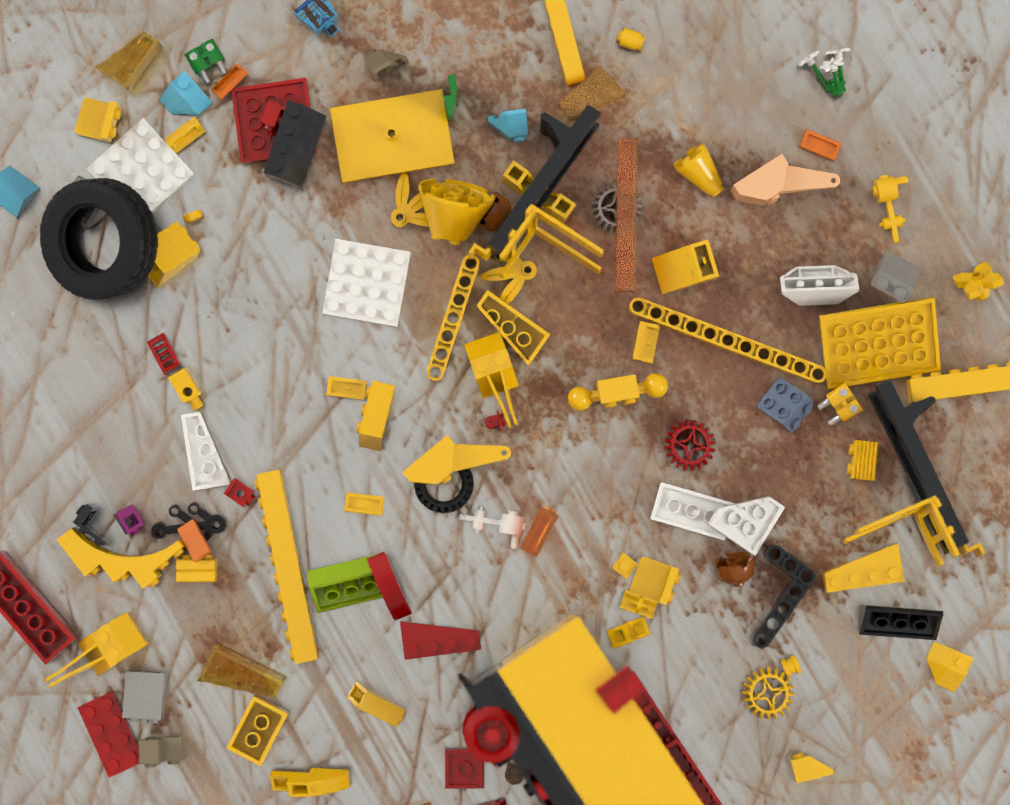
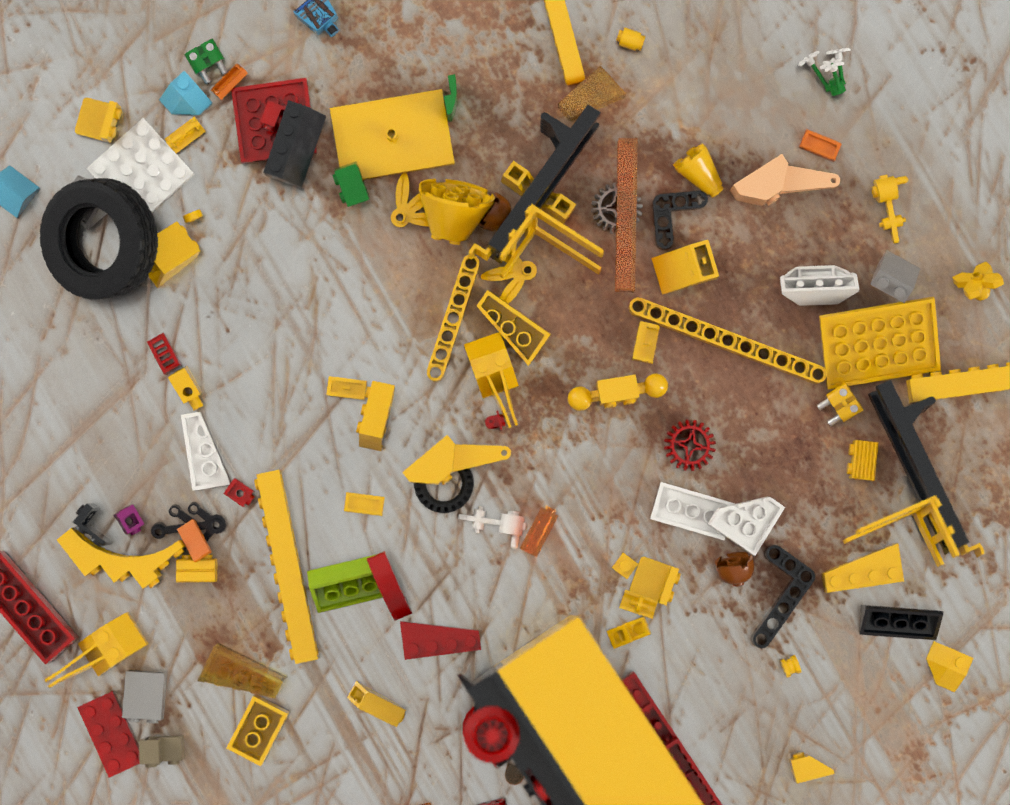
clear yellow wedge [95,31,163,93] -> none
yellow slope [270,768,351,797] -> none
white plate [322,239,411,327] -> none
dark tan slope [364,49,409,82] -> none
red plate [445,749,484,789] -> none
medium azure slope [488,109,528,143] -> none
red plate [595,665,645,714] -> none
yellow gear [742,667,795,720] -> none
sand blue bracket [758,378,815,434] -> none
none -> green brick [332,161,370,207]
none -> black beam [652,191,708,250]

